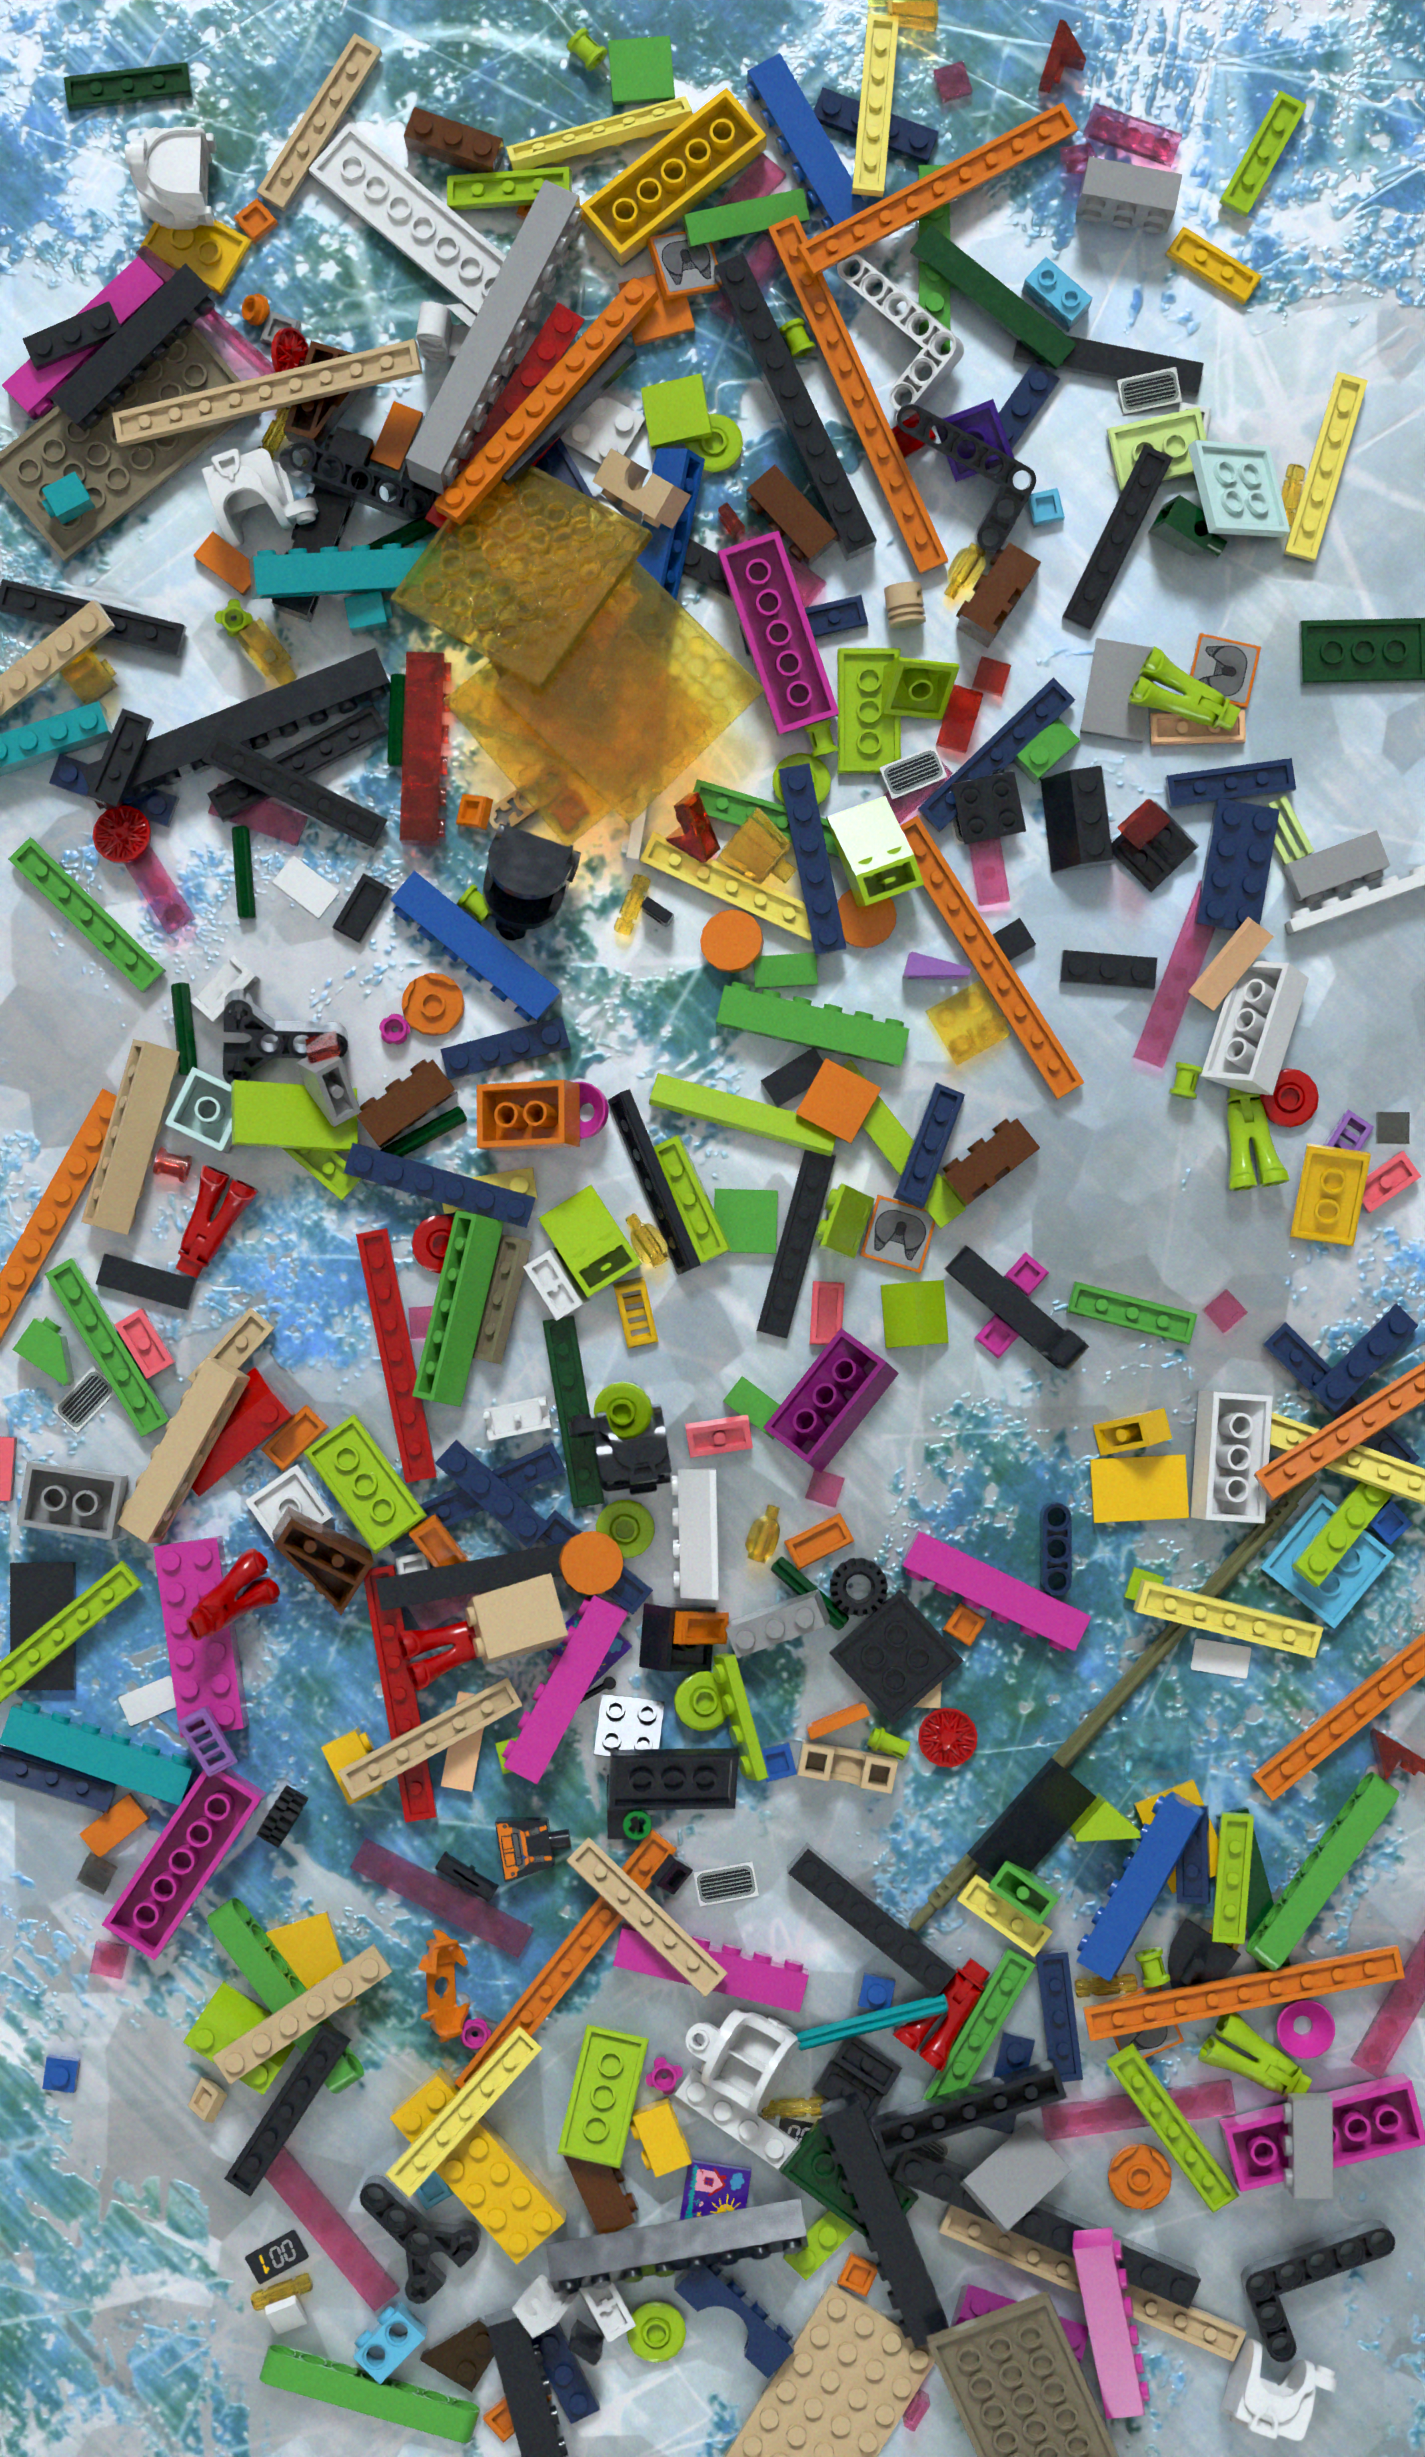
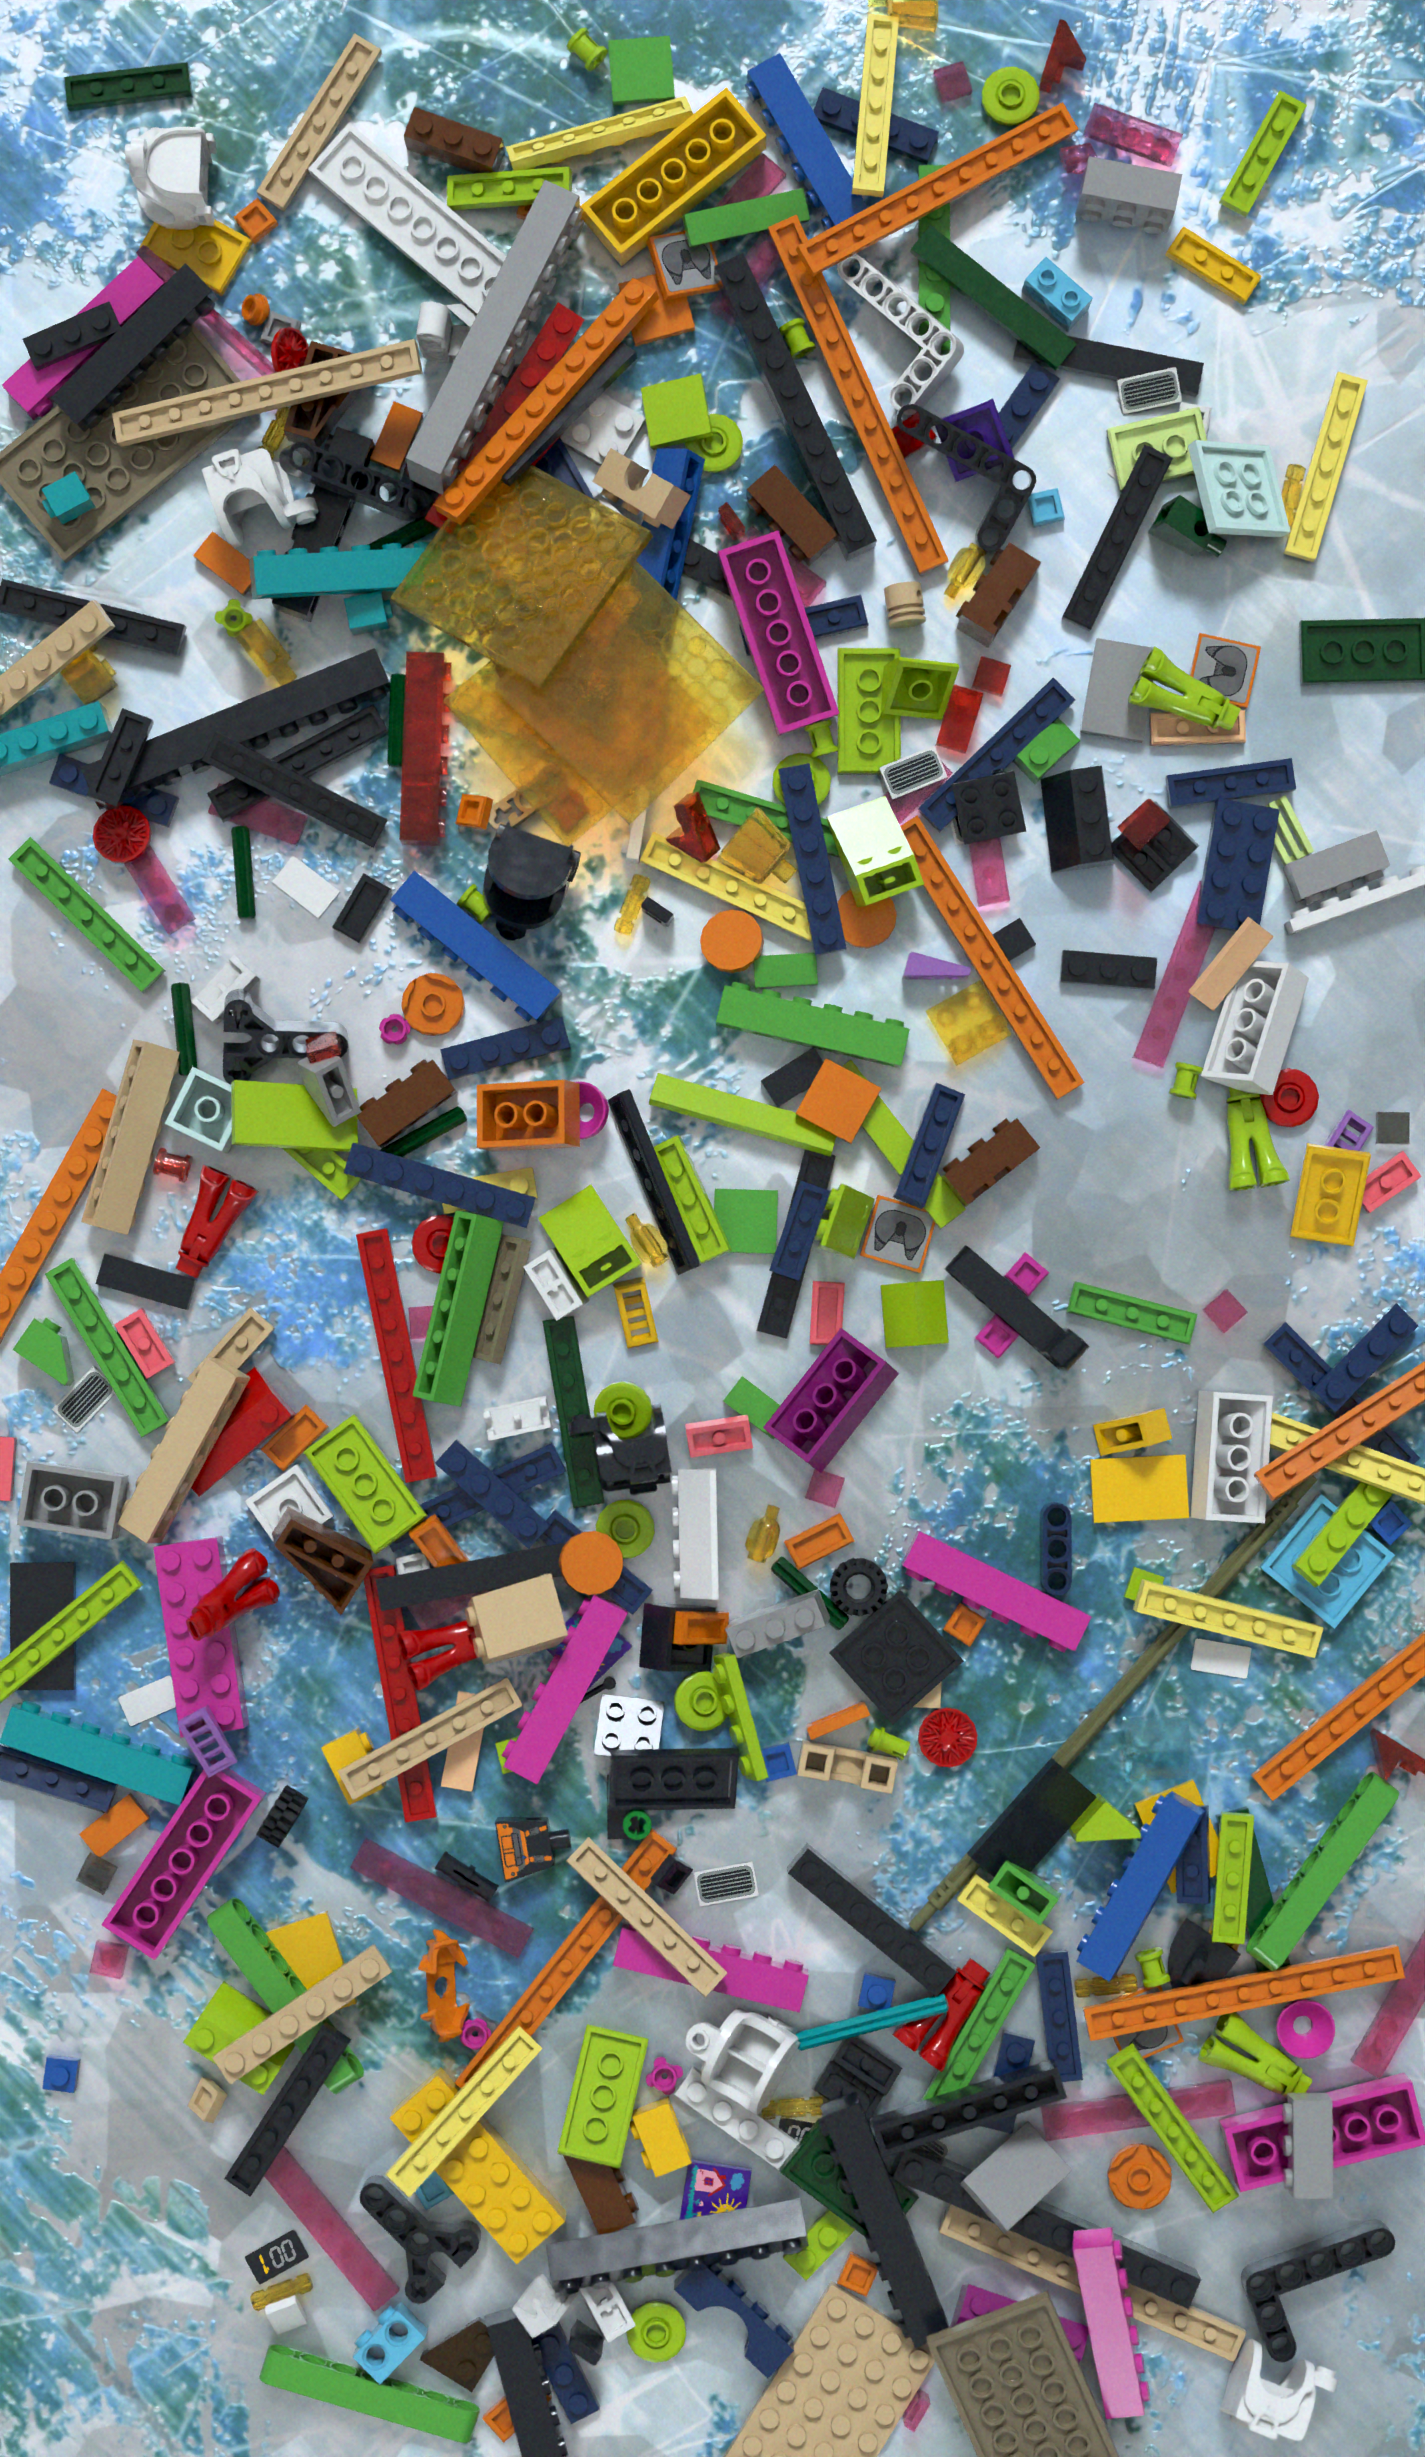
none -> dark blue plate [769,1180,830,1281]
none -> lime wheel [981,67,1040,126]

